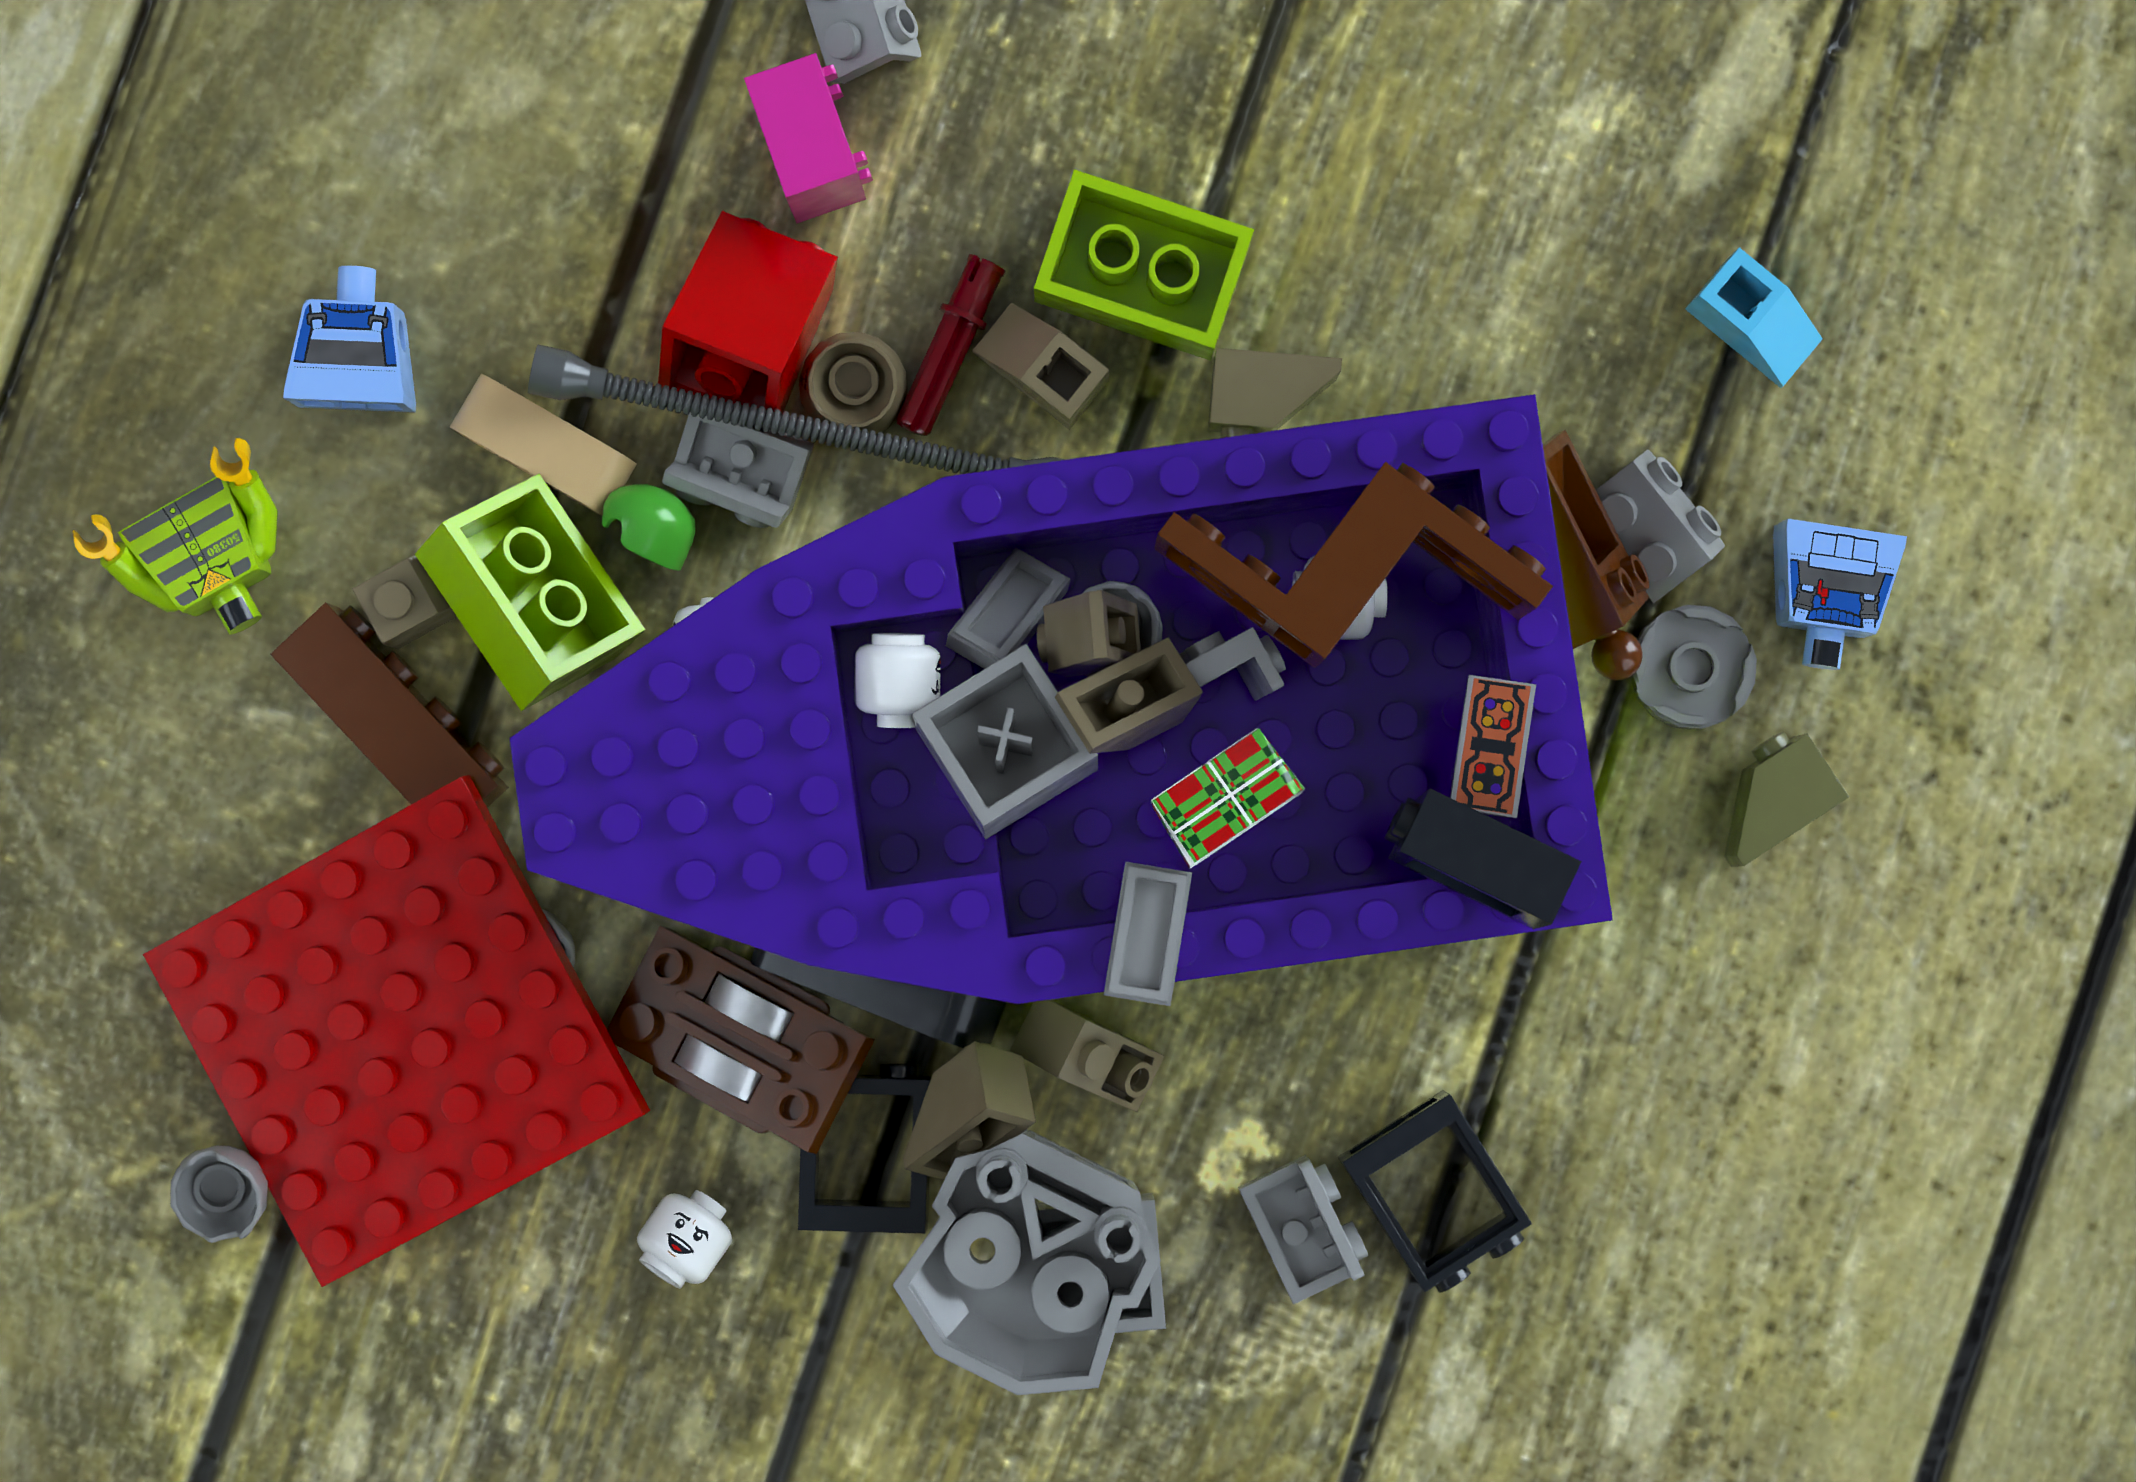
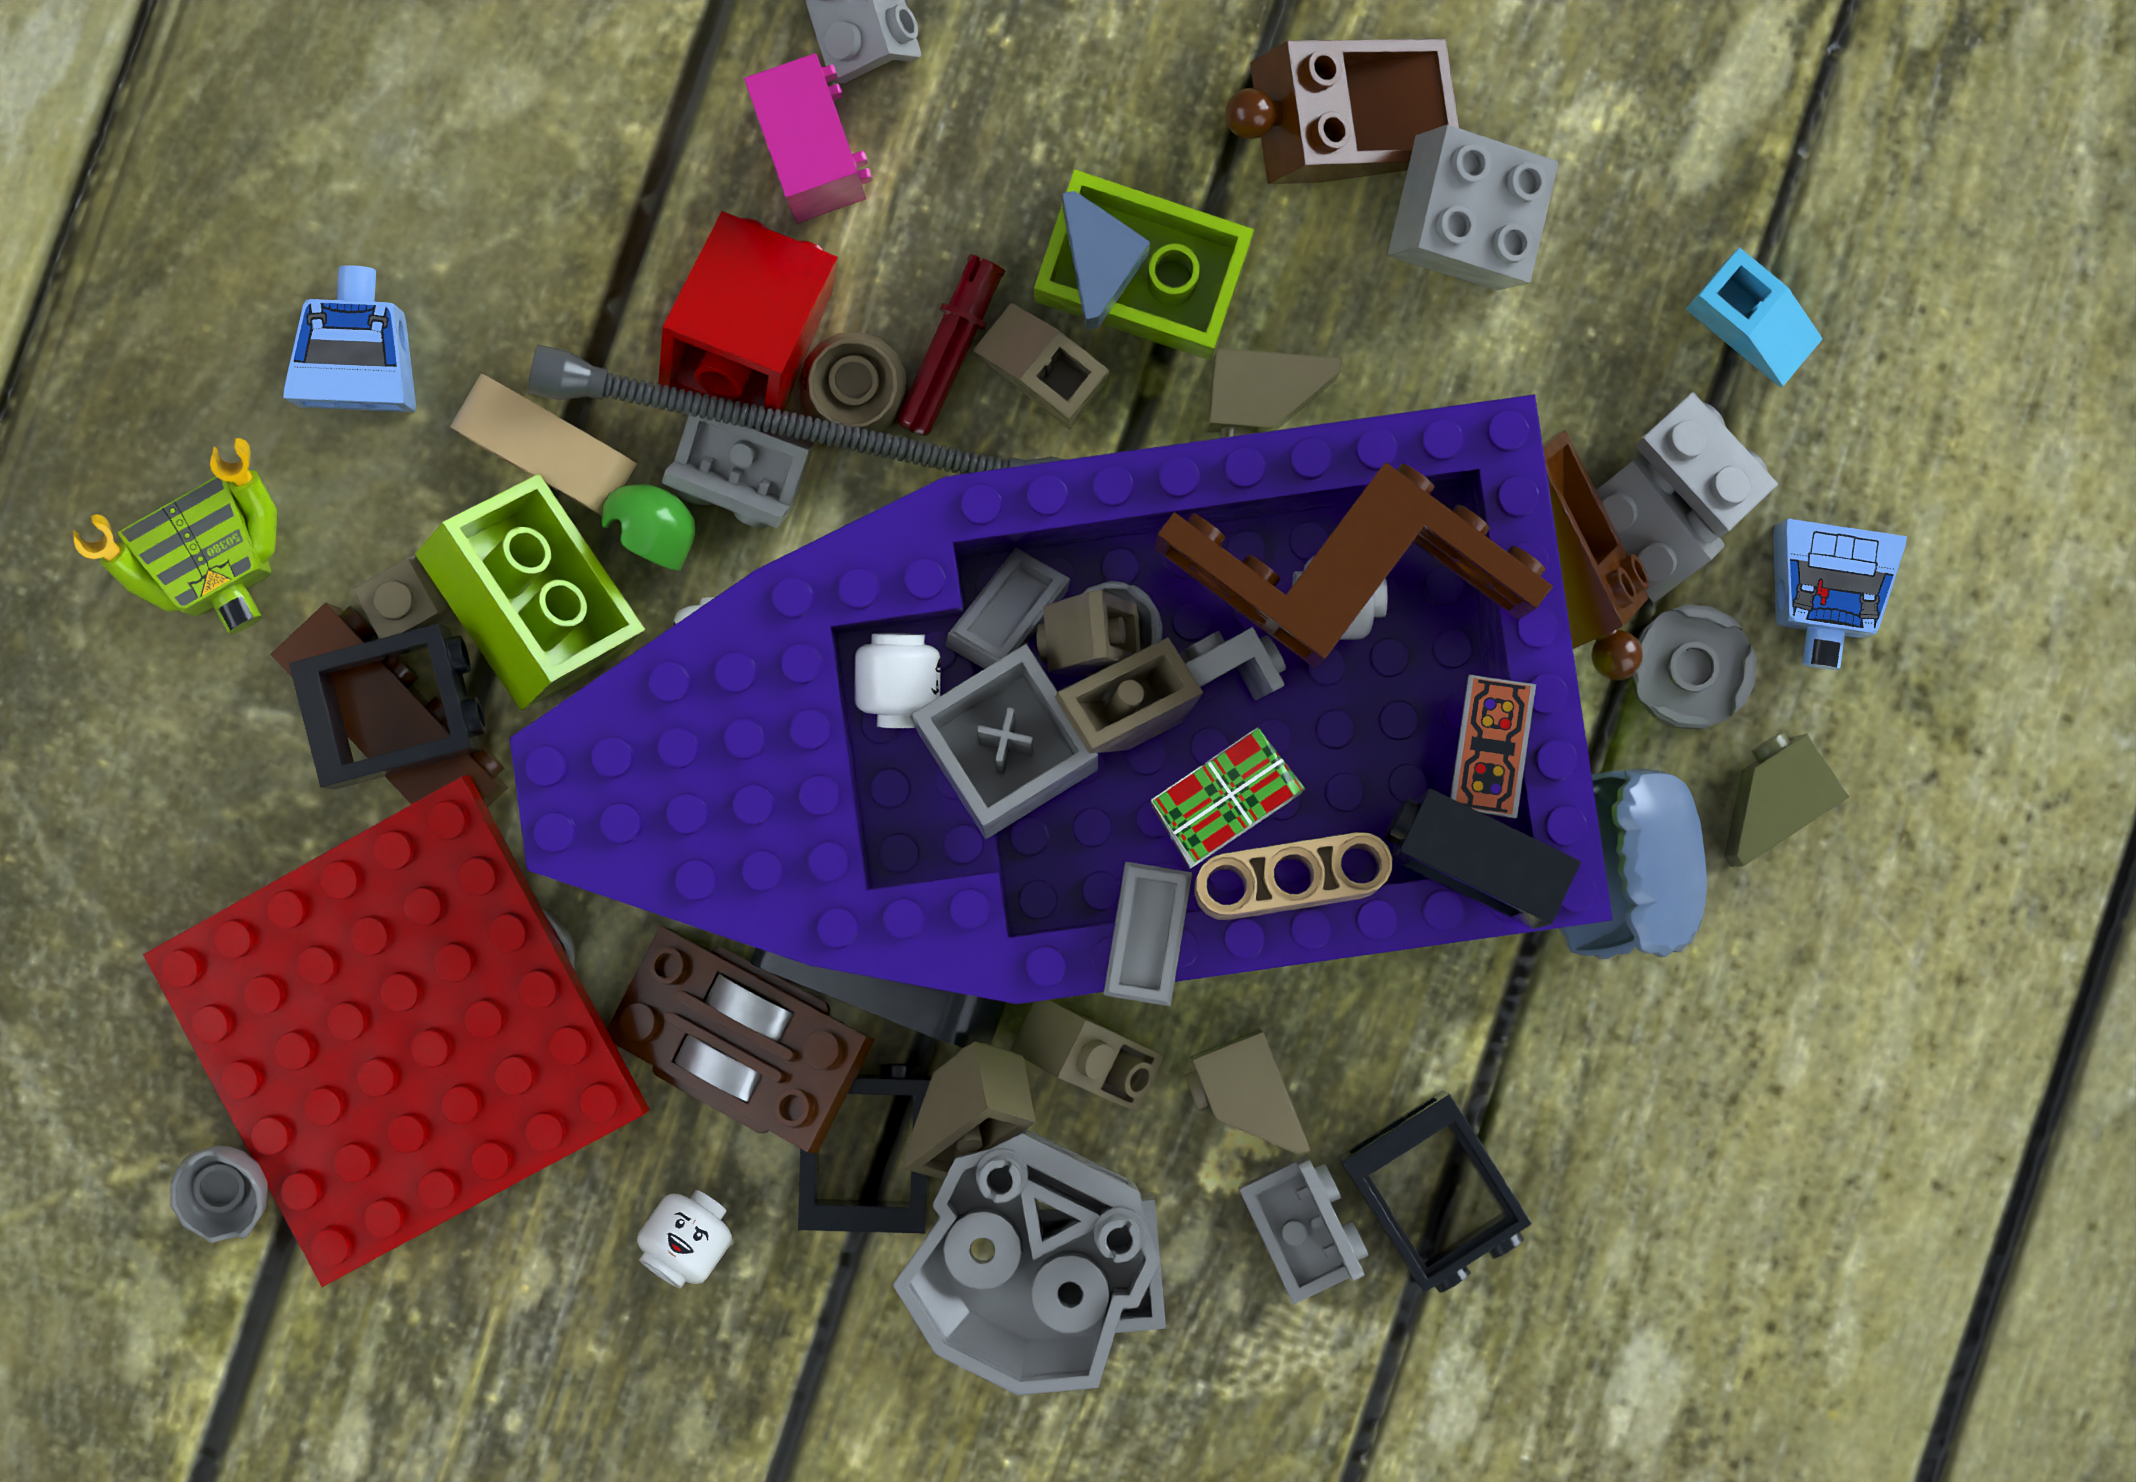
none -> black window [289,623,487,790]
none -> sand blue slope [1062,191,1150,330]
none -> dark tan slope [1184,1029,1311,1155]
none -> tan beam [1194,832,1392,920]
none -> reddish brown slope [1225,39,1459,184]
none -> light grey brick [1387,124,1559,290]
none -> sand blue animal [1559,769,1707,960]
none -> light grey bracket [1634,392,1779,538]

